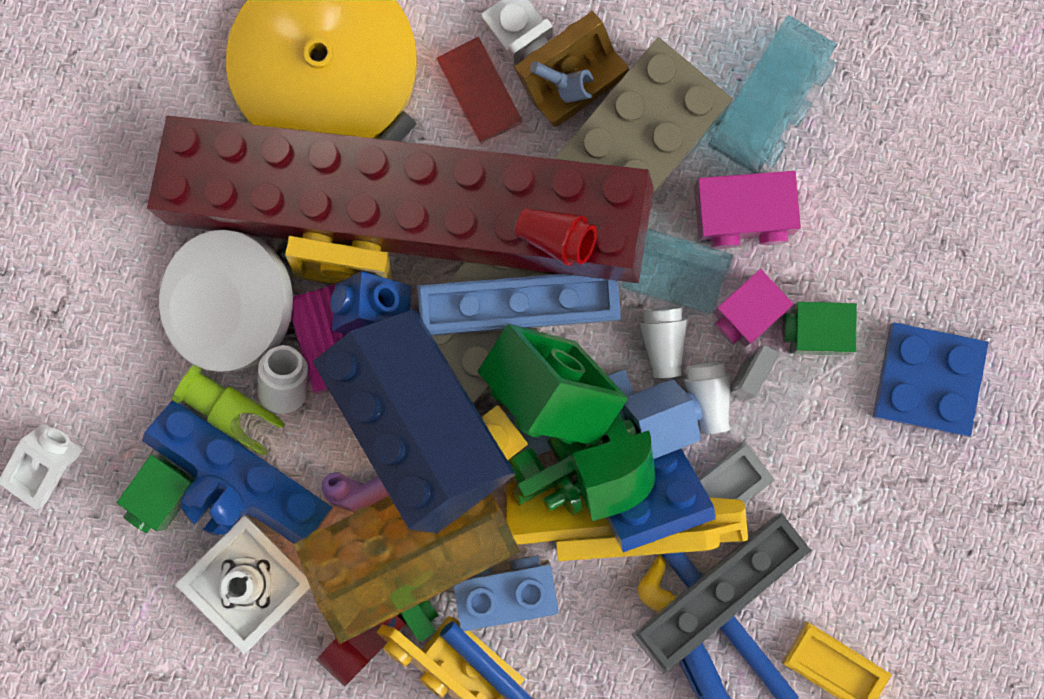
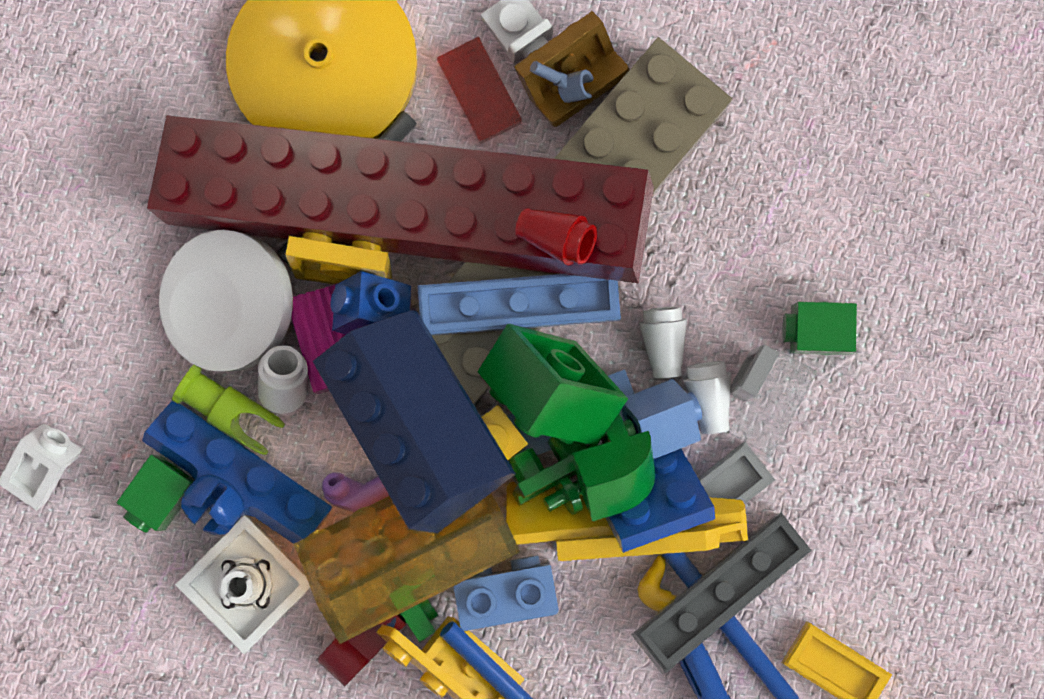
clear light blue panel [622,229,733,314] -> none
dark pink brick [694,171,801,249] -> none
clear light blue brick [708,15,838,174] -> none
dark pink brick [713,268,794,347] -> none
blue plate [872,322,989,437] -> none

